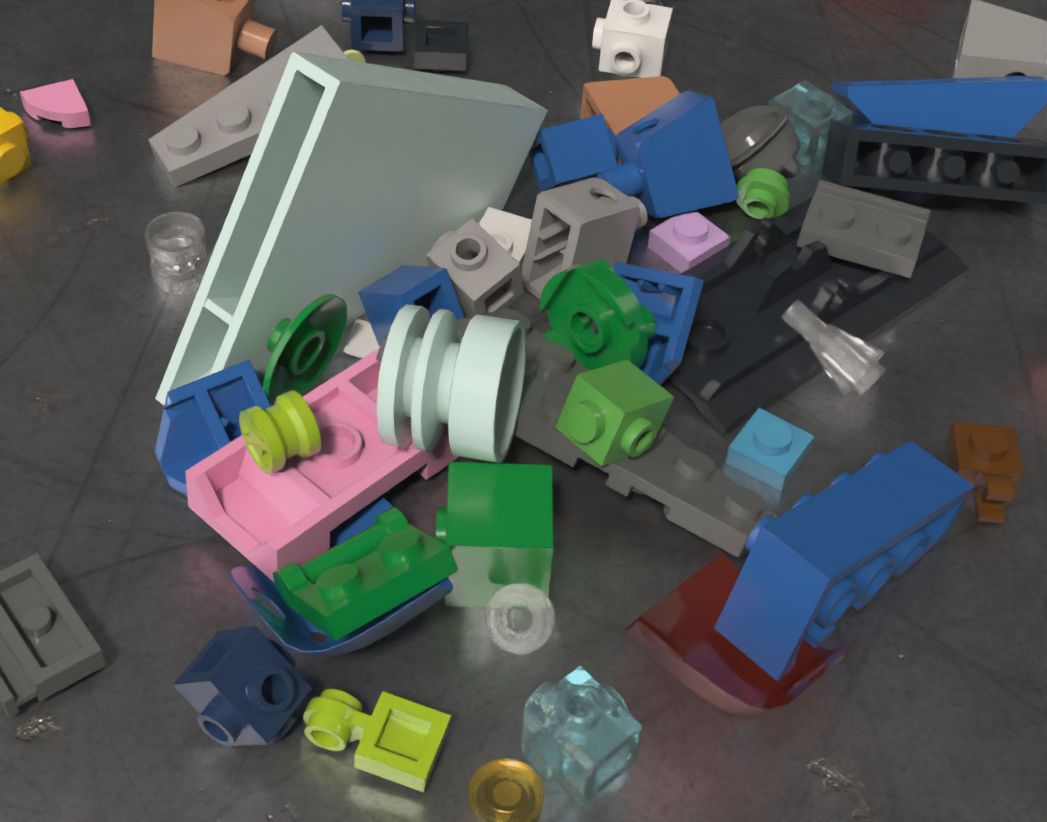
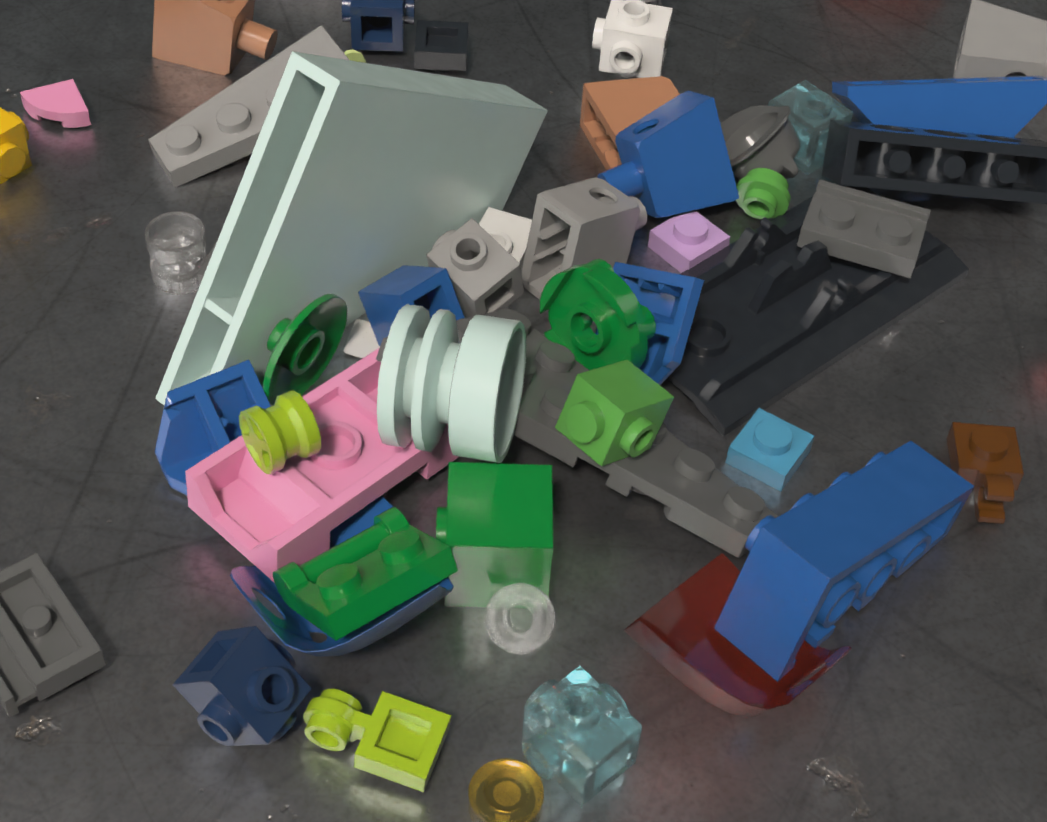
blue brick [528,114,618,193] -> none
clear cone [781,299,886,398] -> none

